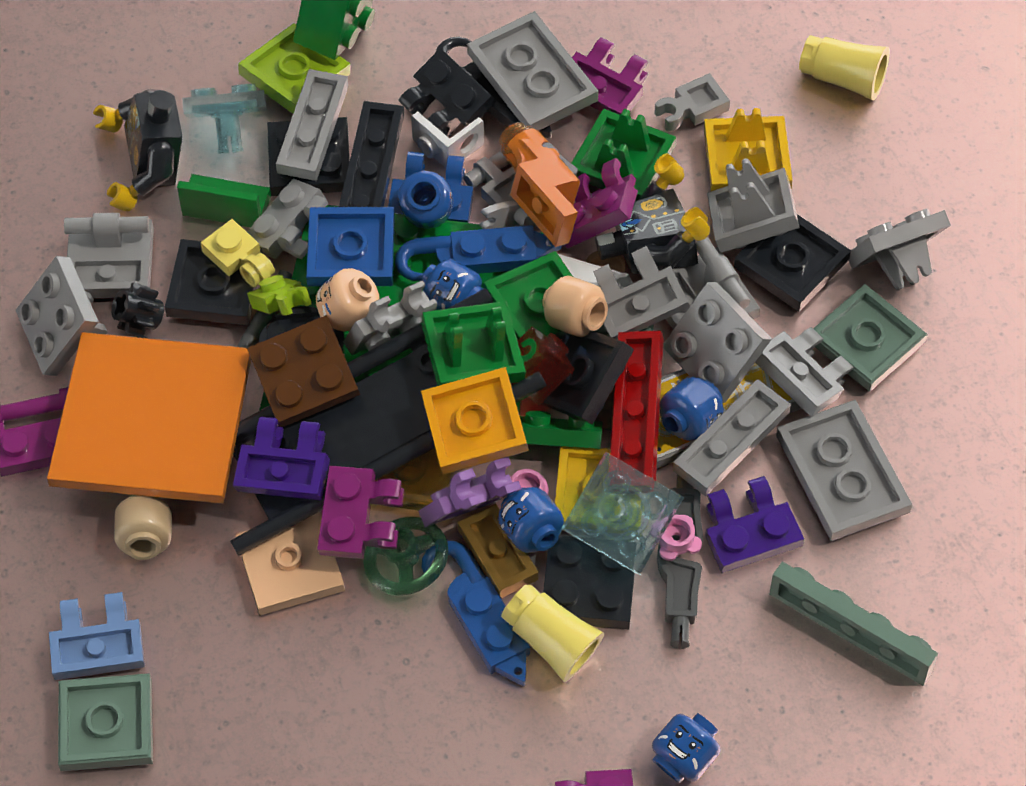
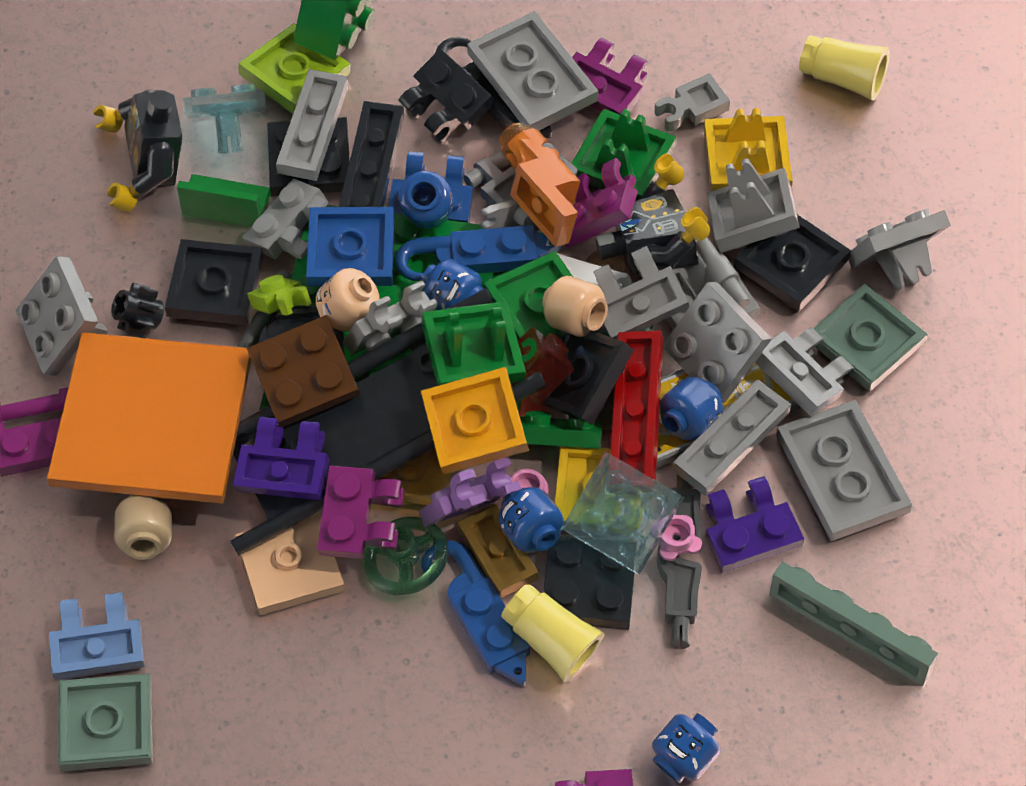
light grey plate [64,213,154,298] -> none
light yellow plate [200,219,275,288] -> none
white bracket [411,111,484,168] -> none

